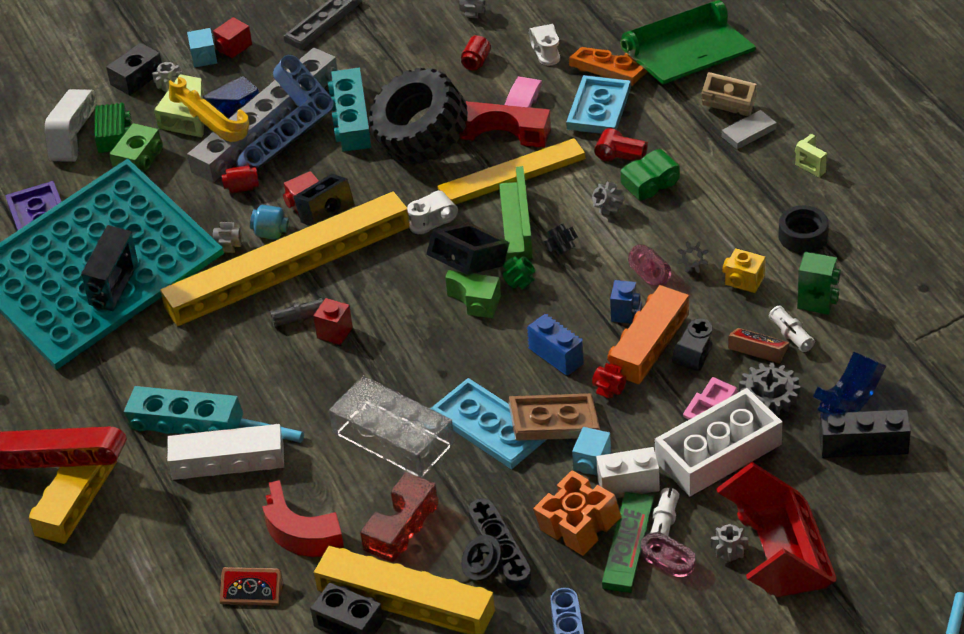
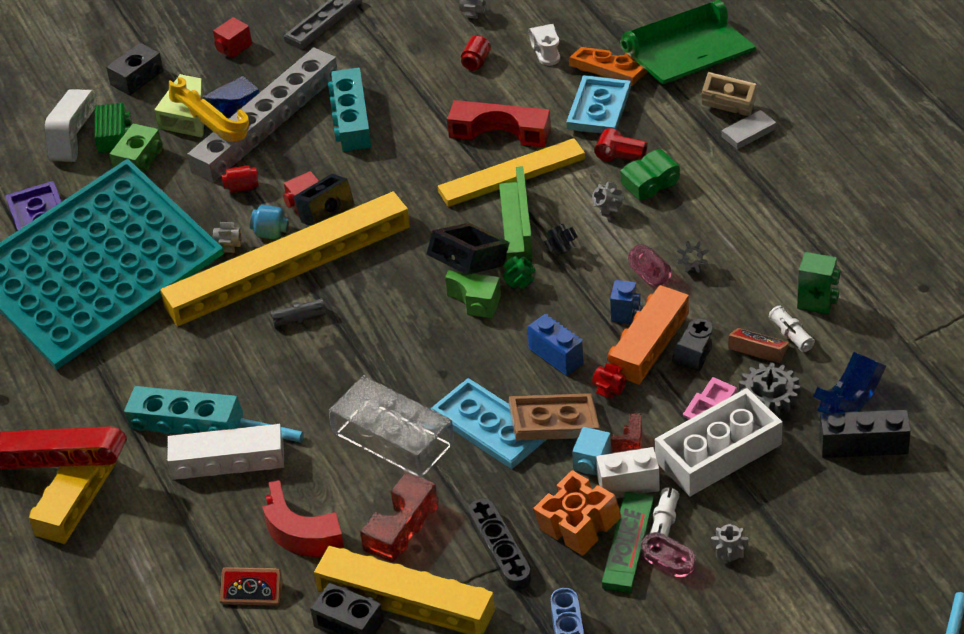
black window [81,225,138,312] -> none
light grey gear [152,62,182,92] -> none
medium azure brick [187,28,217,67] -> none
medium blue beam [236,55,333,170] -> none
red brick [313,298,353,345] -> none
black tyre [369,68,468,165] -> none
white piece [407,190,458,234] -> none
black gear [461,535,504,582] -> none
bright pink slope [505,77,542,108] -> none
red windscreen [716,462,836,597] -> none
yellow brick [722,248,765,293] -> none
black tyre [779,205,829,253] -> none
yellowish green bracket [795,134,827,178] -> none
none -> clear red bracket [611,414,643,454]

